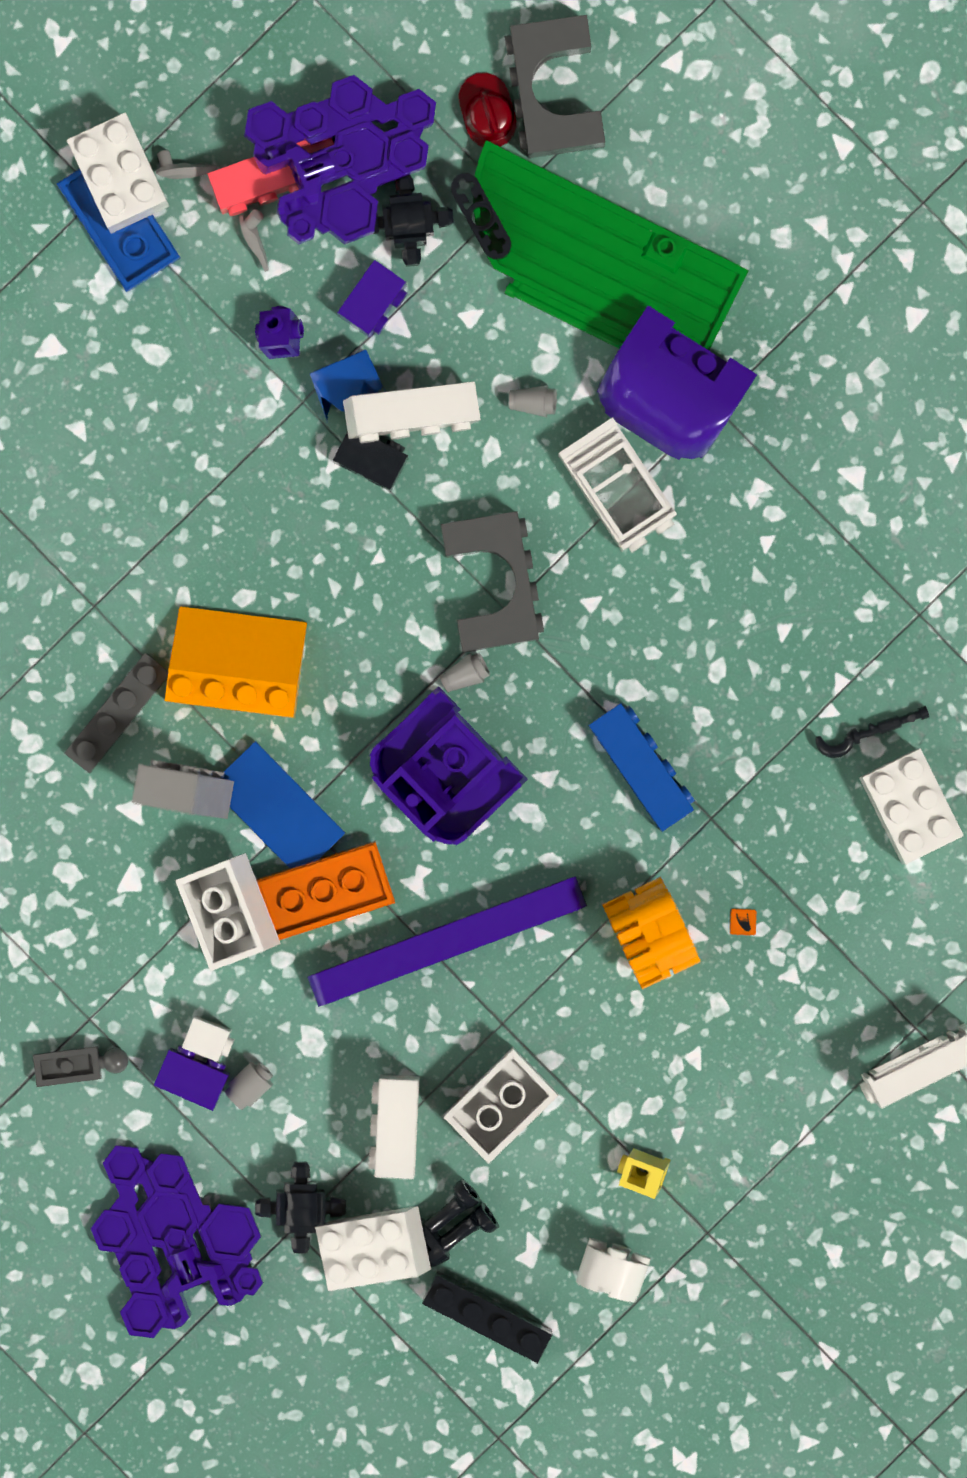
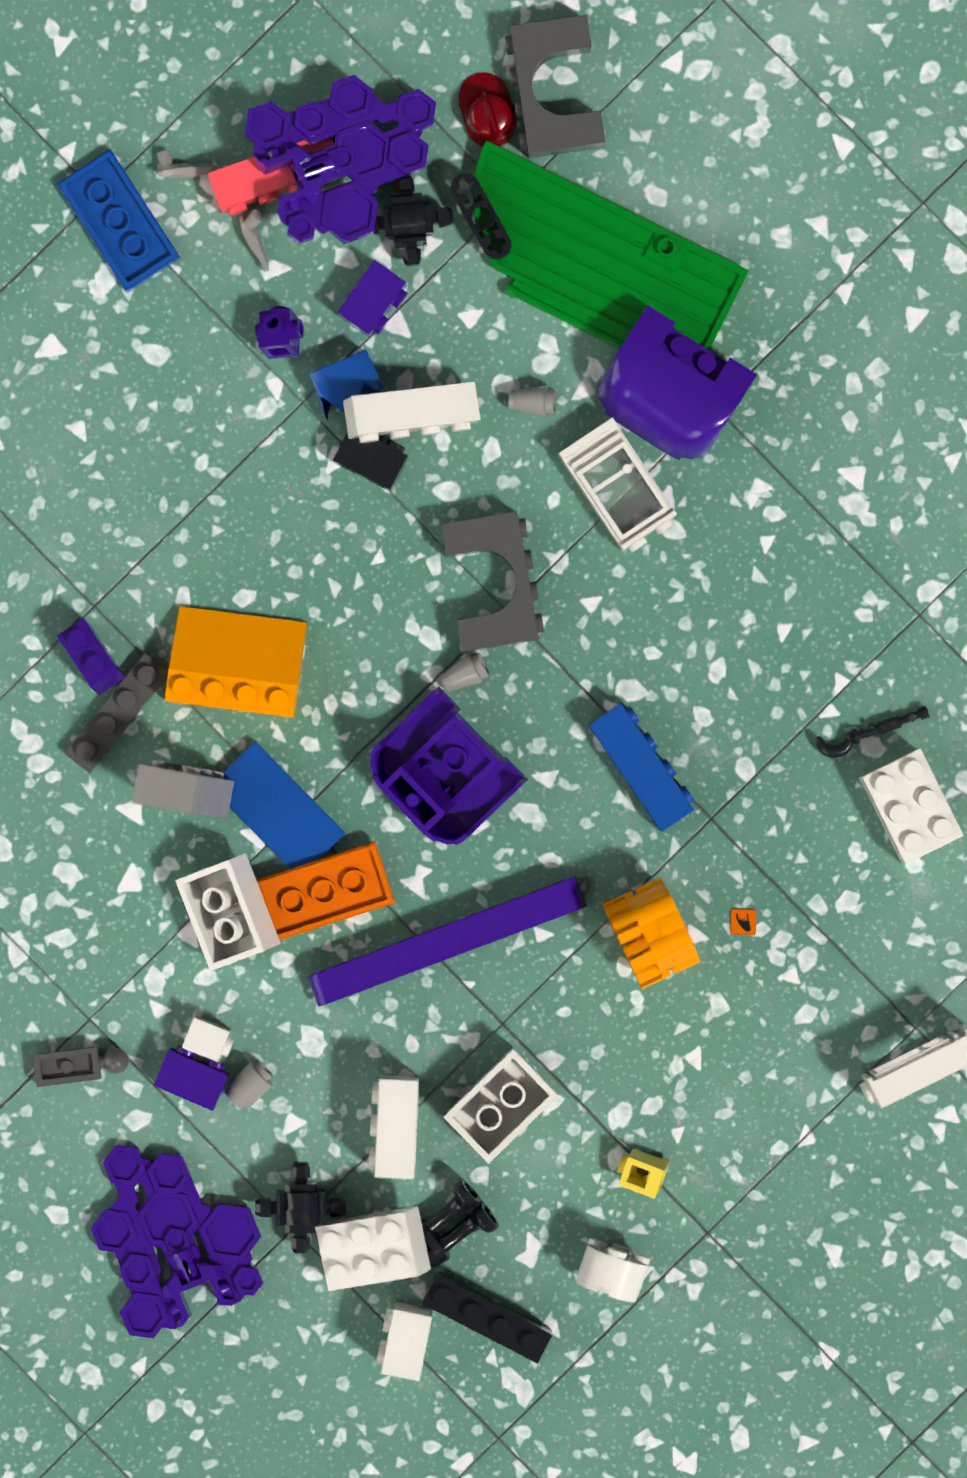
white brick [67,113,170,233] -> none
none -> dark purple brick [57,618,126,695]
none -> white brick [376,1301,433,1381]

